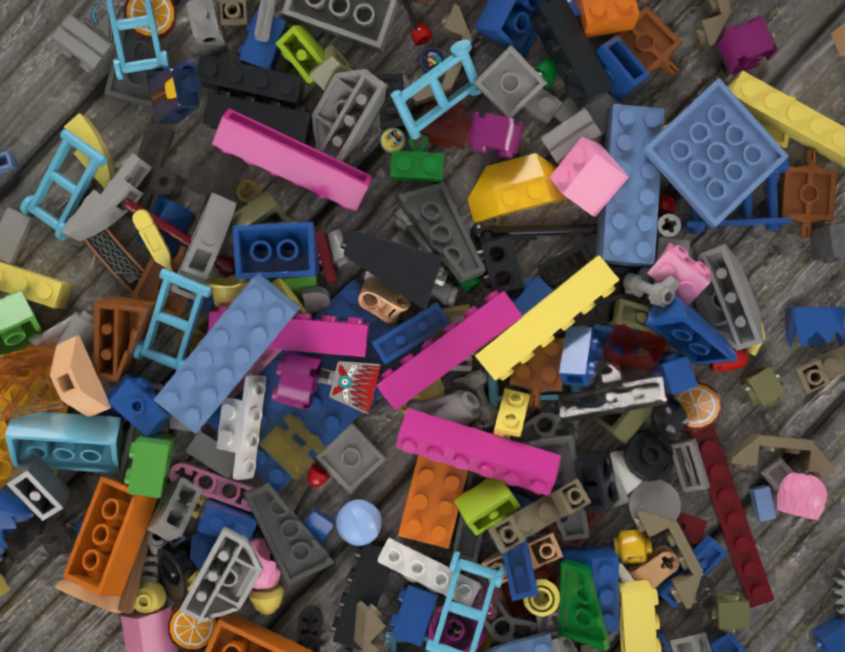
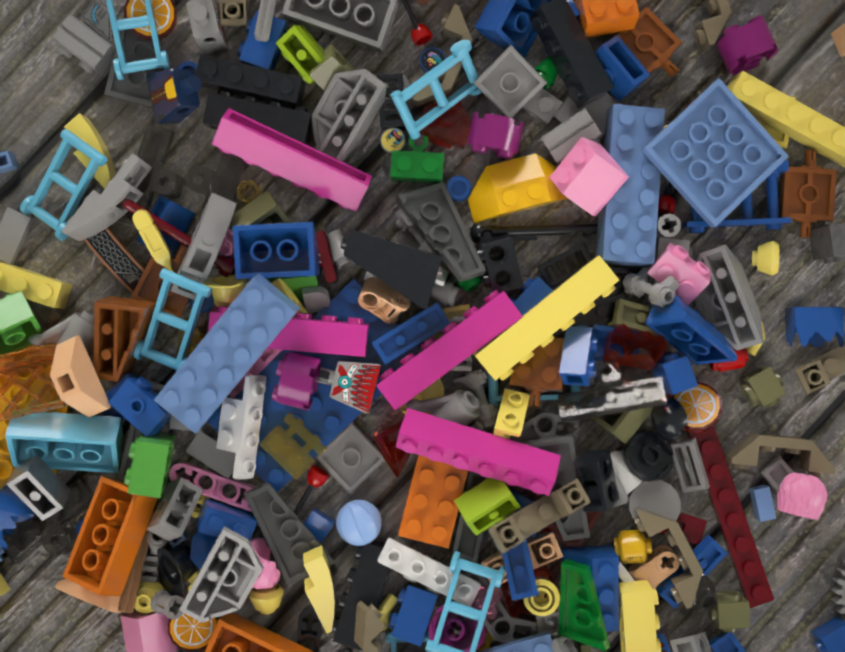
none -> light grey bush [150,590,184,620]
none -> bright pink plate [219,229,235,258]
none -> light yellow slope [303,545,335,634]
none -> clear red slope [374,419,411,478]
none -> light yellow arm [378,593,398,631]
none -> blue tile [446,176,472,202]
none -> light yellow cone [752,241,780,276]

